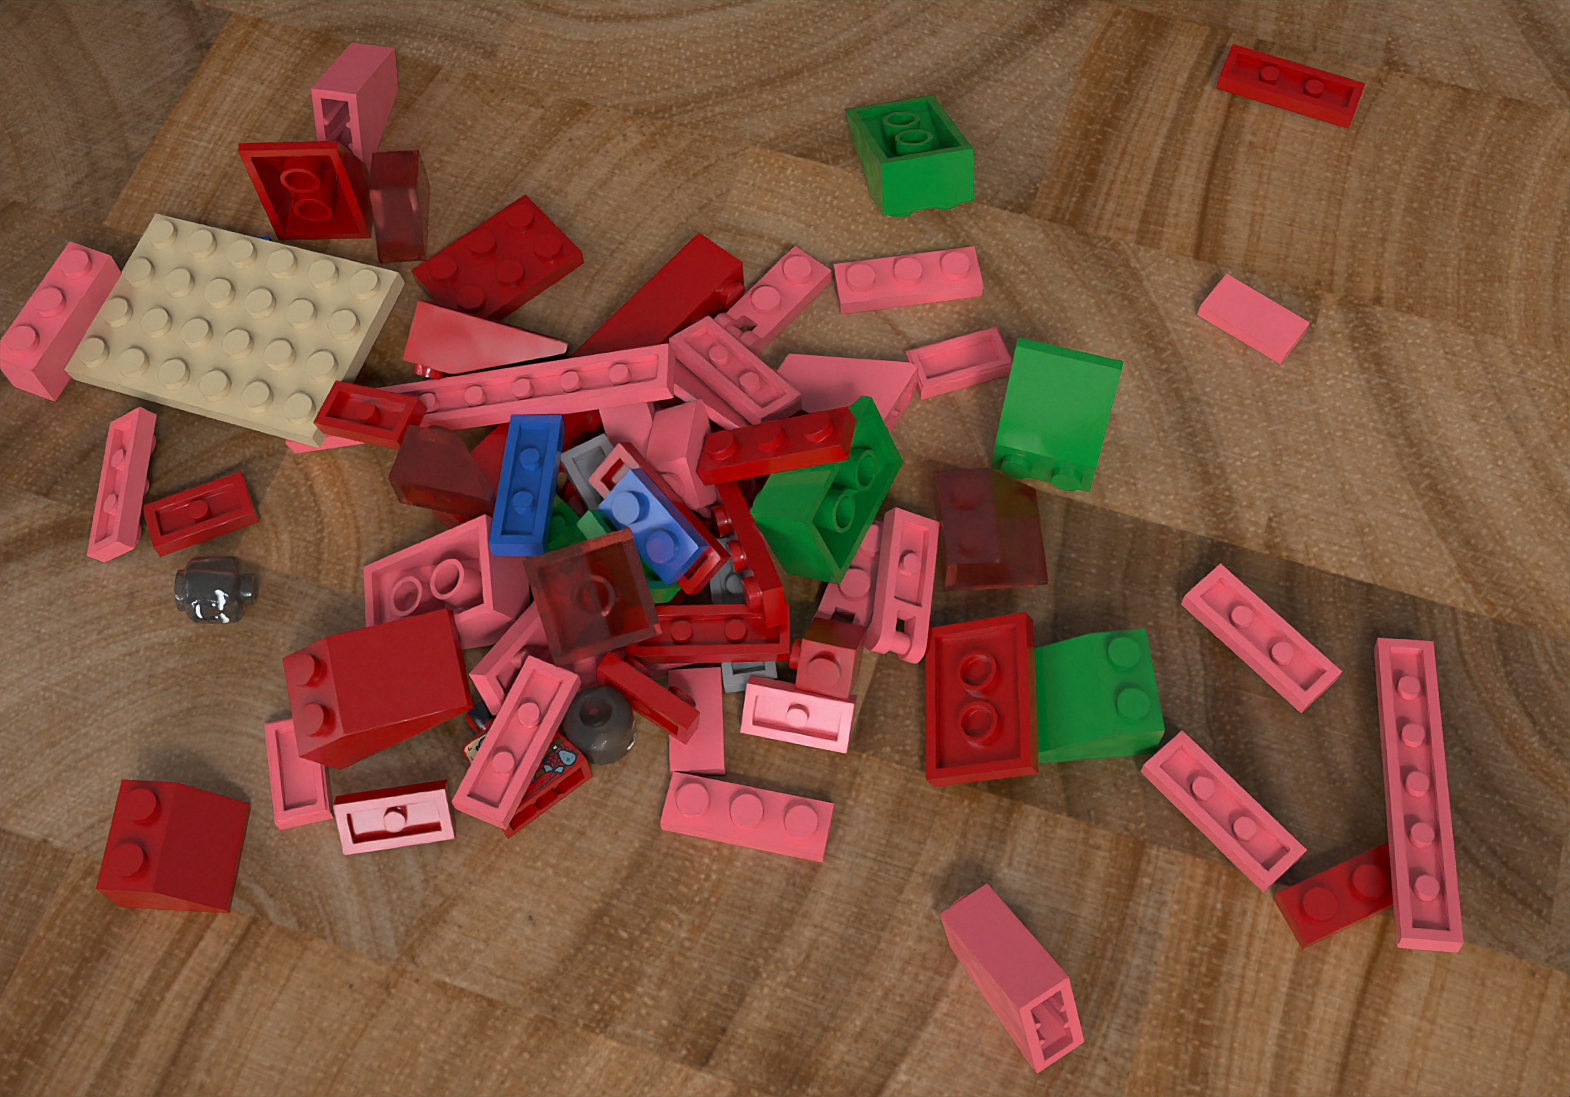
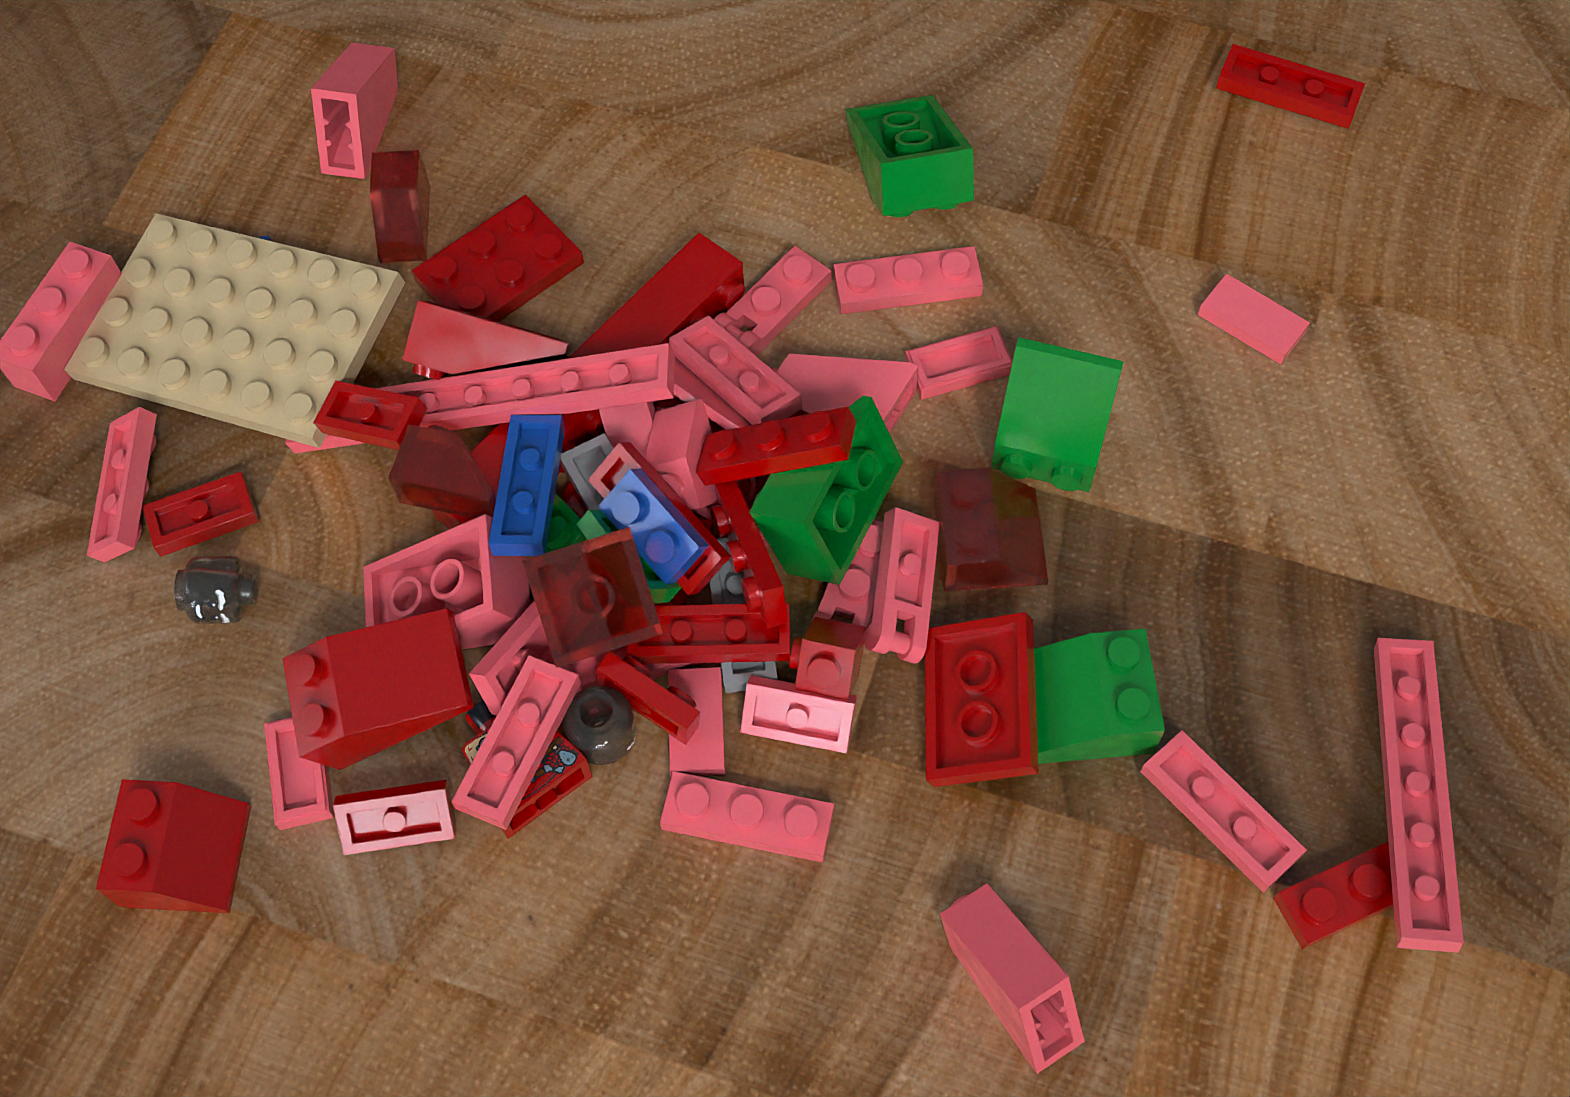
red slope [238,141,376,240] -> none
coral plate [1181,563,1342,713] -> none

